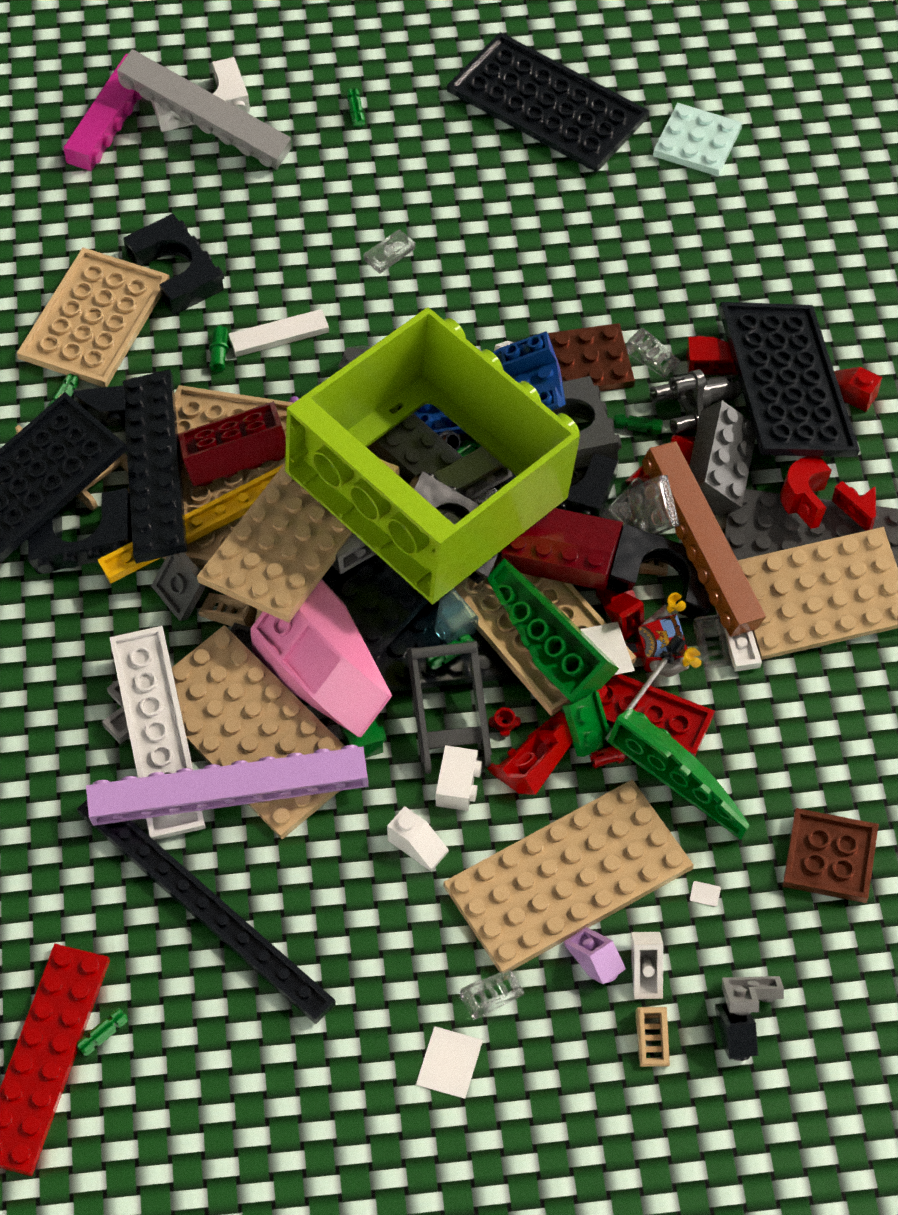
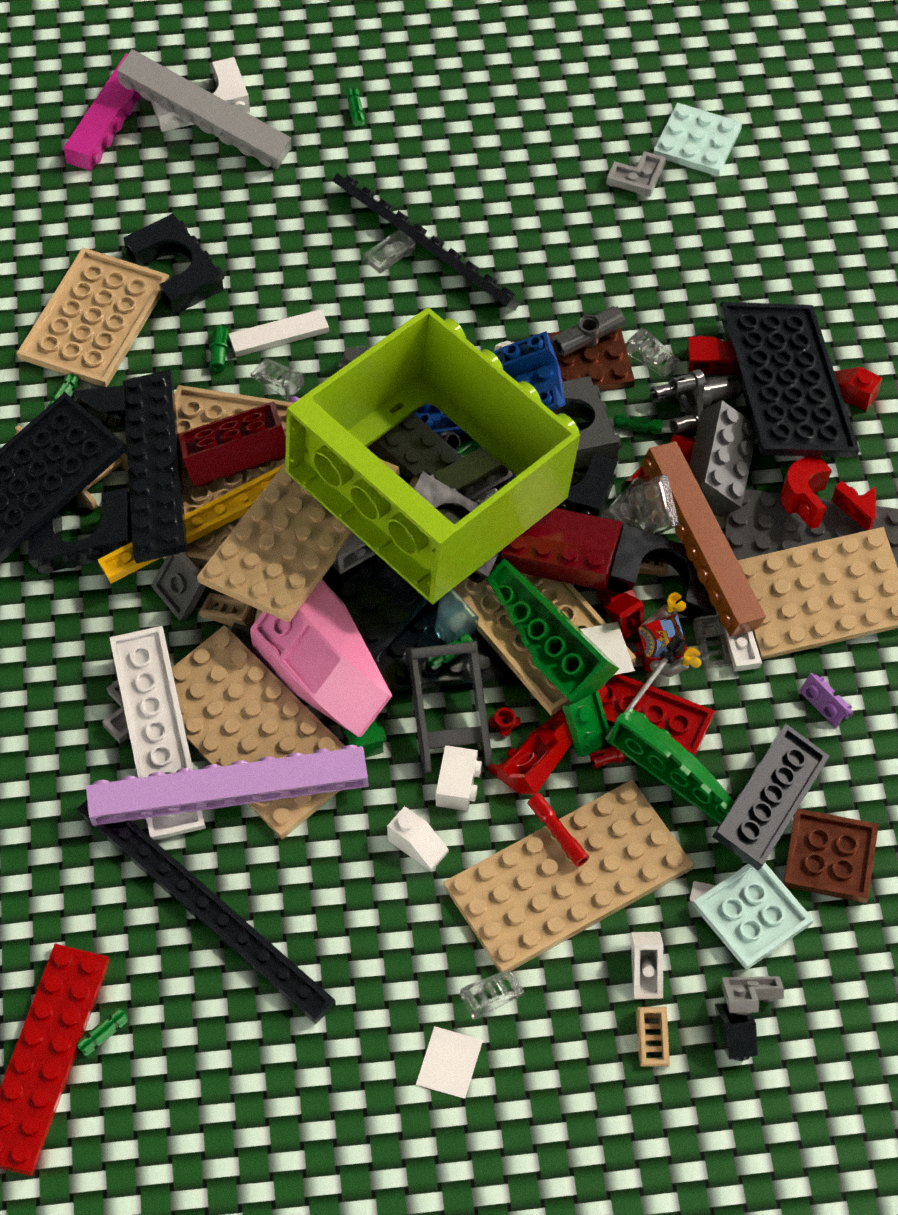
black plate [447,32,649,173] -> none
lavender slope [564,927,626,984] -> none
none -> clear slope [250,358,304,400]
none -> black plate [332,173,520,310]
none -> red piece [527,793,589,867]
none -> dark grey piece [552,306,625,356]
none -> light grey plate [606,151,666,197]
none -> light aqua plate [692,863,814,970]
none -> plate [712,723,830,870]
none -> medium lavender hinge [799,673,853,728]

